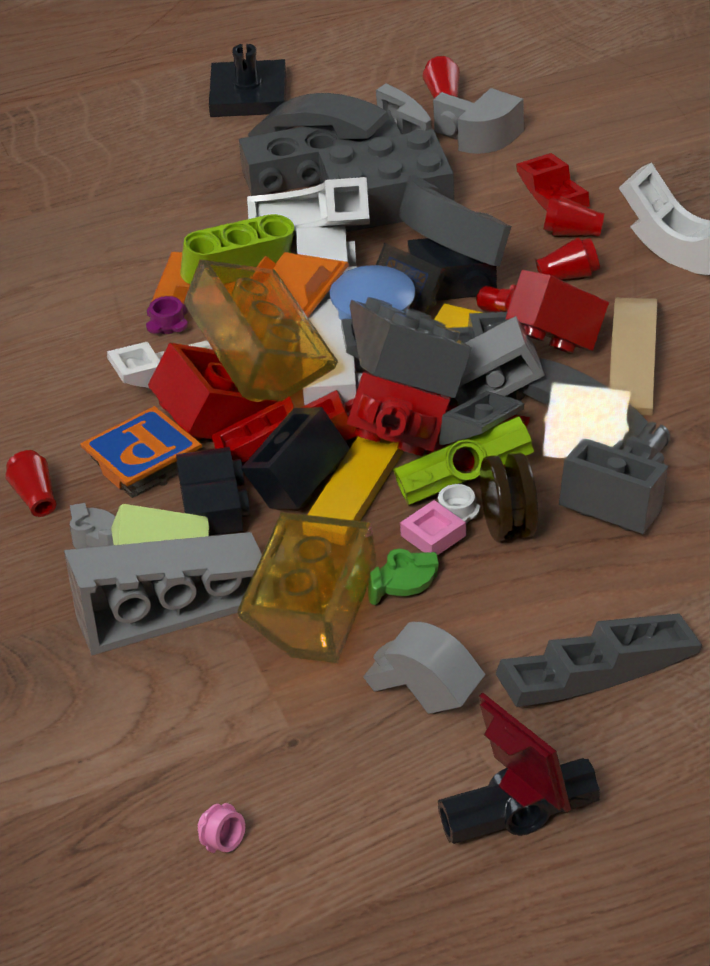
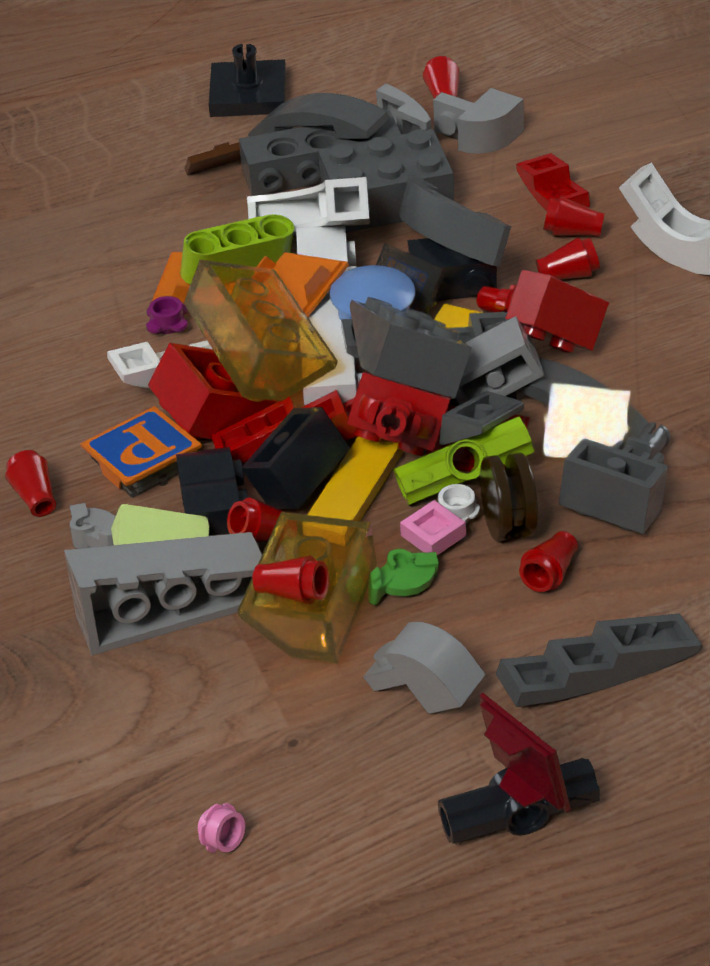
tan slope [609,297,658,415] -> none
none -> reddish brown piece [184,142,241,175]
none -> red cone [227,498,299,543]
none -> red cone [252,555,329,605]
none -> red cone [519,531,578,592]

